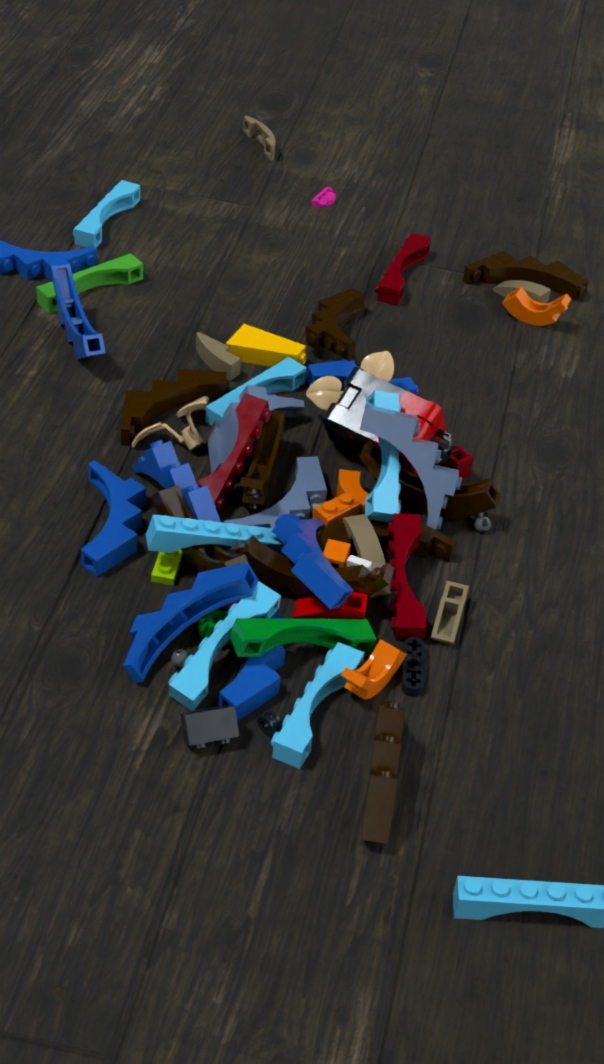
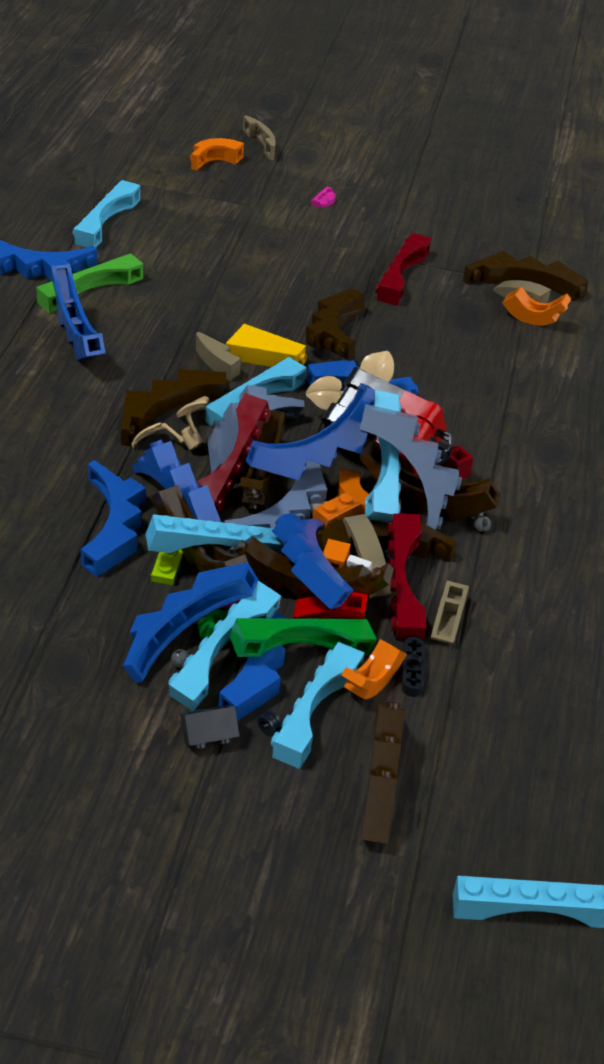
none -> orange arch [190,138,244,171]
none -> blue arch [246,383,375,480]

